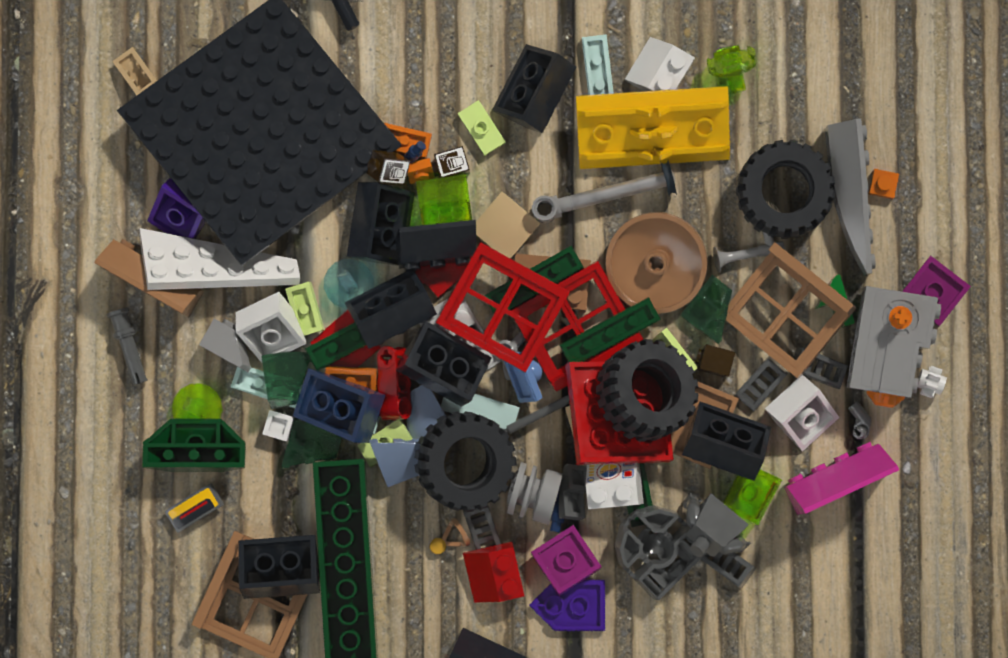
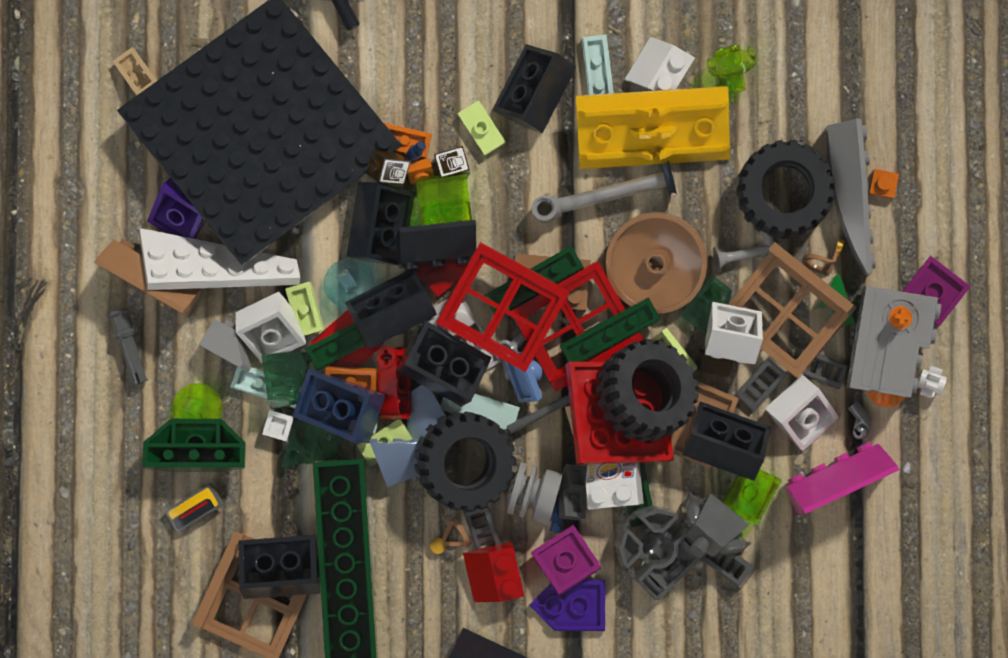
tan tile [476,192,541,259] -> none
none -> white slope [705,302,763,364]
none -> medium nougat piece [802,239,844,275]

